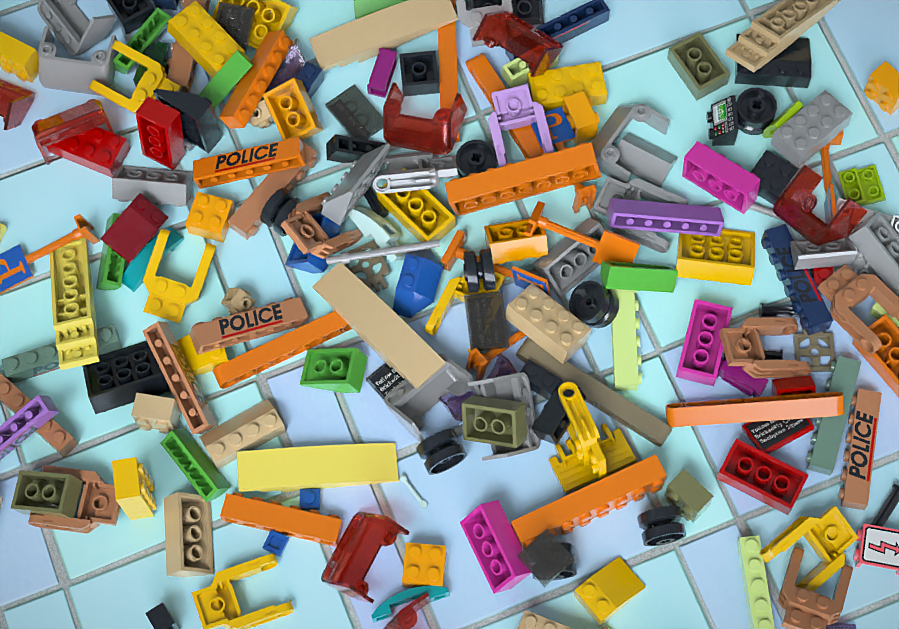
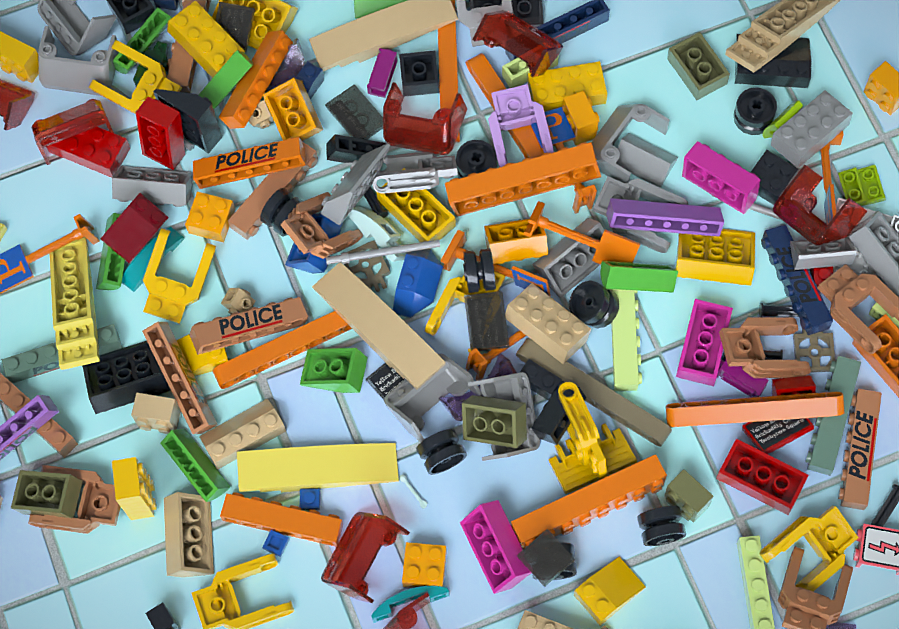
black slope [706,95,739,146] -> none

